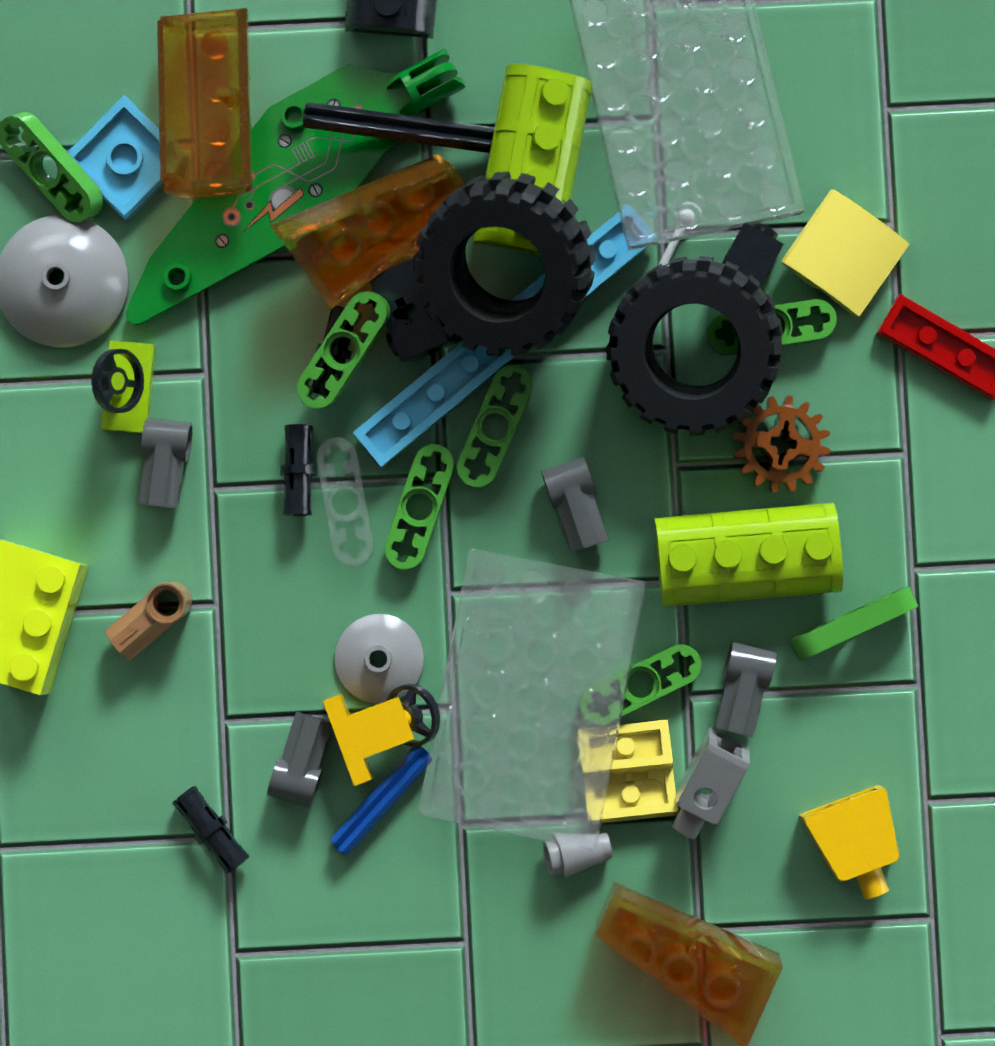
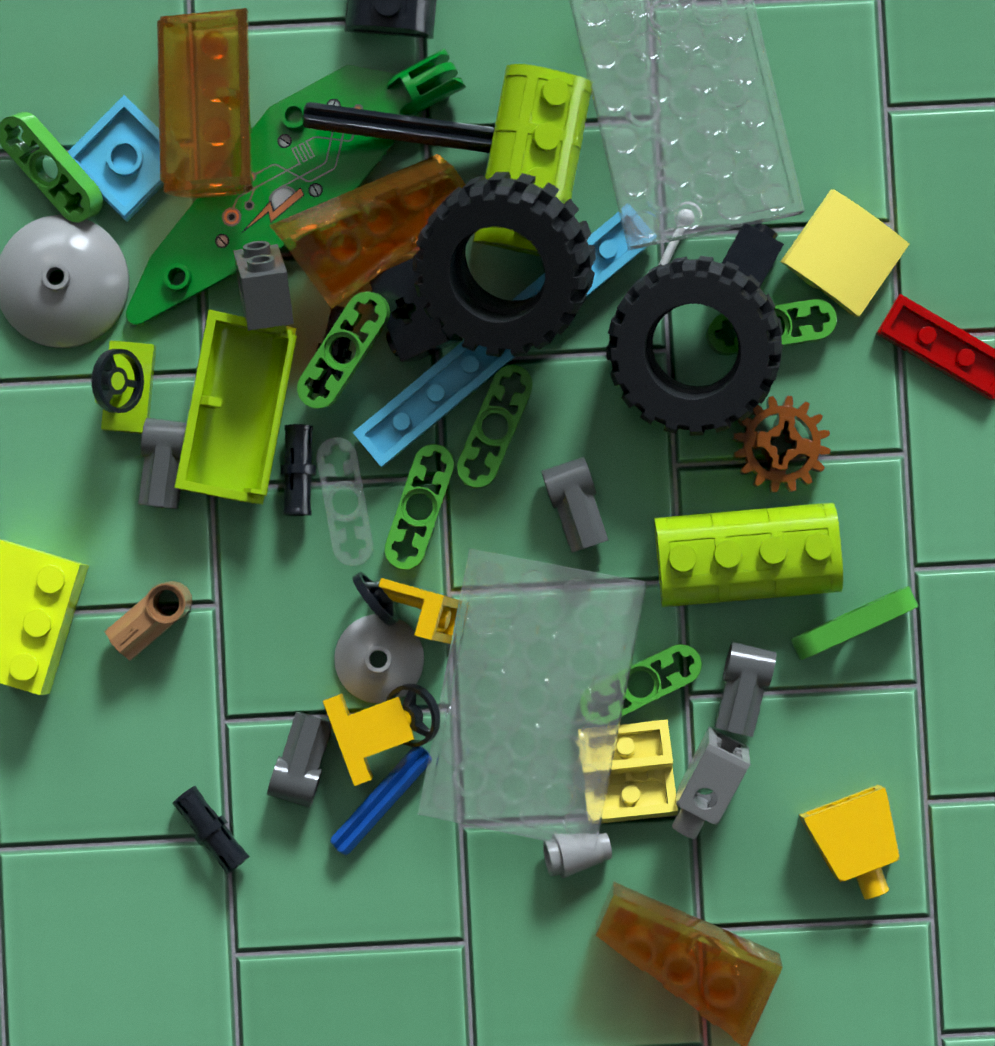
none -> lime container [174,309,297,505]
none -> dark grey brick [233,241,294,331]
none -> yellow piece [352,571,464,644]

